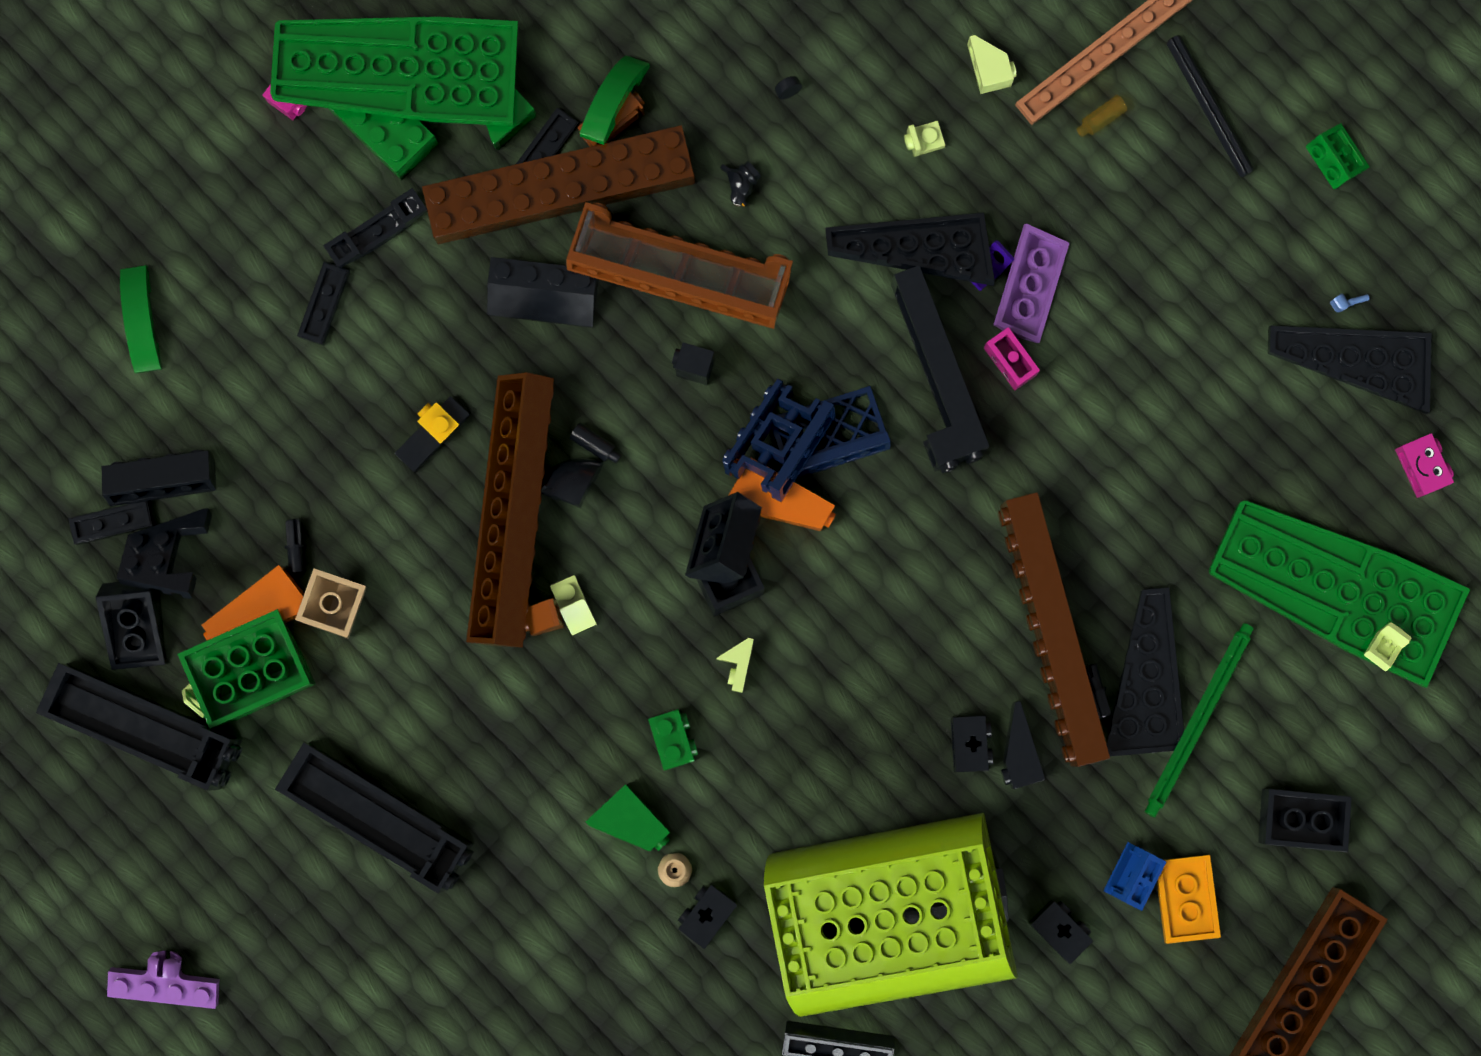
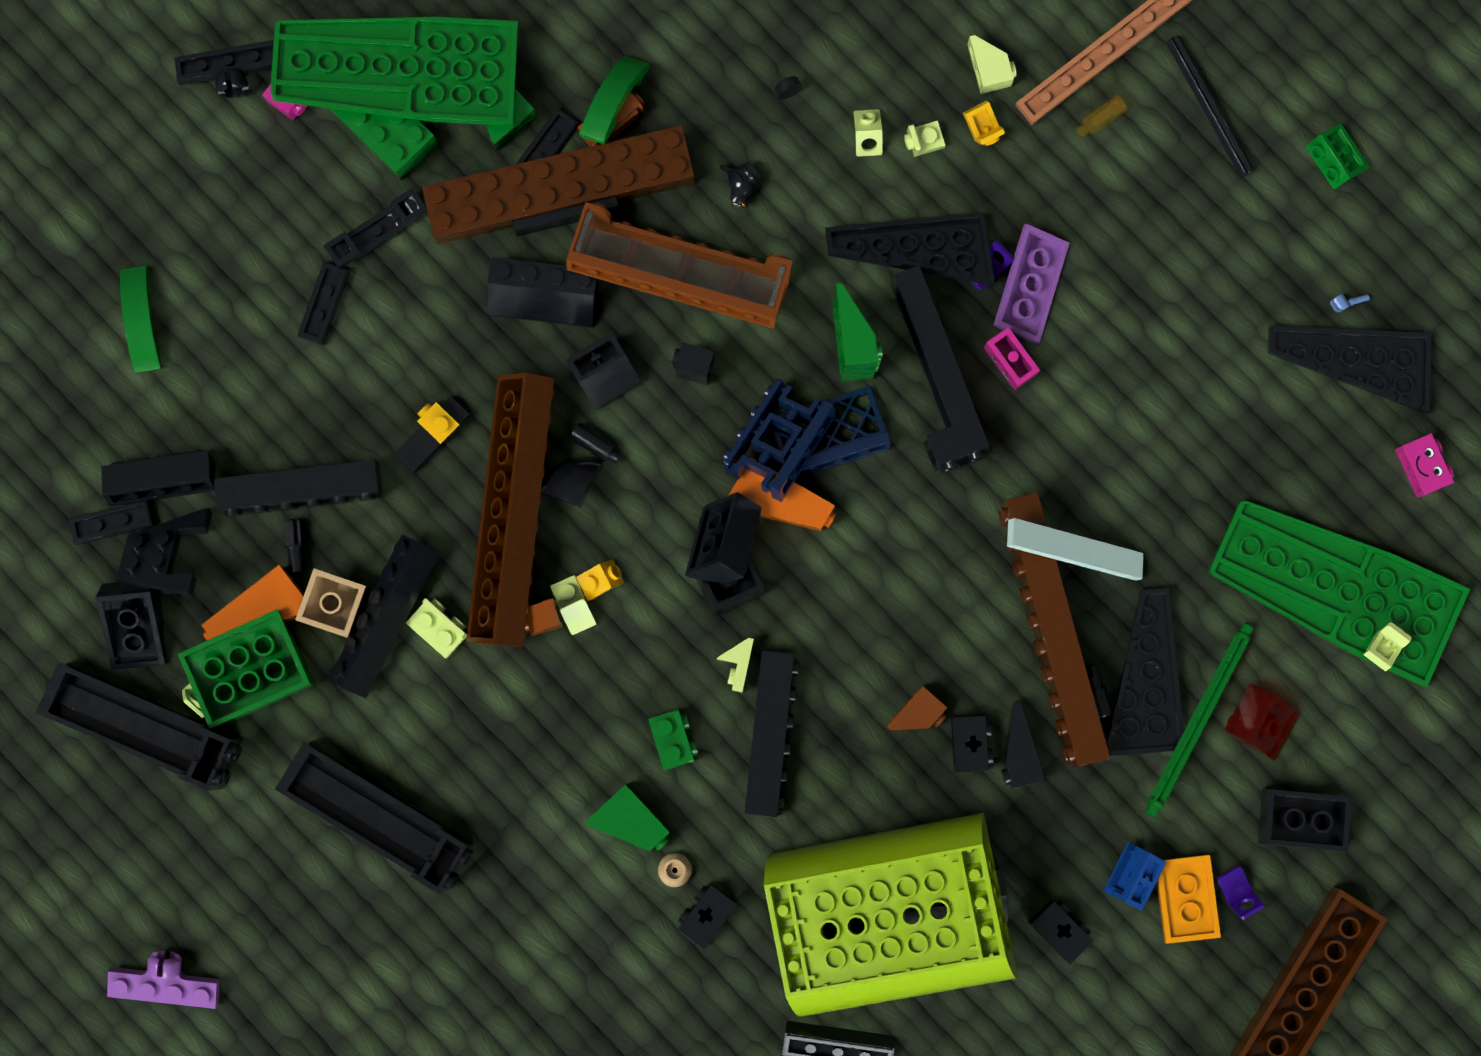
none -> black plate [174,40,274,98]
none -> black brick [214,460,382,517]
none -> black brick [328,534,440,698]
none -> yellowish green bracket [406,598,467,659]
none -> black tile [512,197,620,237]
none -> black slope [566,332,641,410]
none -> yellow bracket [576,560,624,601]
none -> black brick [745,650,799,817]
none -> green slope [832,283,883,383]
none -> yellowish green bracket [854,109,883,156]
none -> dark orange slope [886,686,947,731]
none -> yellow bracket [963,101,1005,146]
none -> light aqua tile [1007,518,1143,581]
none -> dark purple bracket [1217,865,1265,920]
none -> clear red slope [1224,683,1300,761]

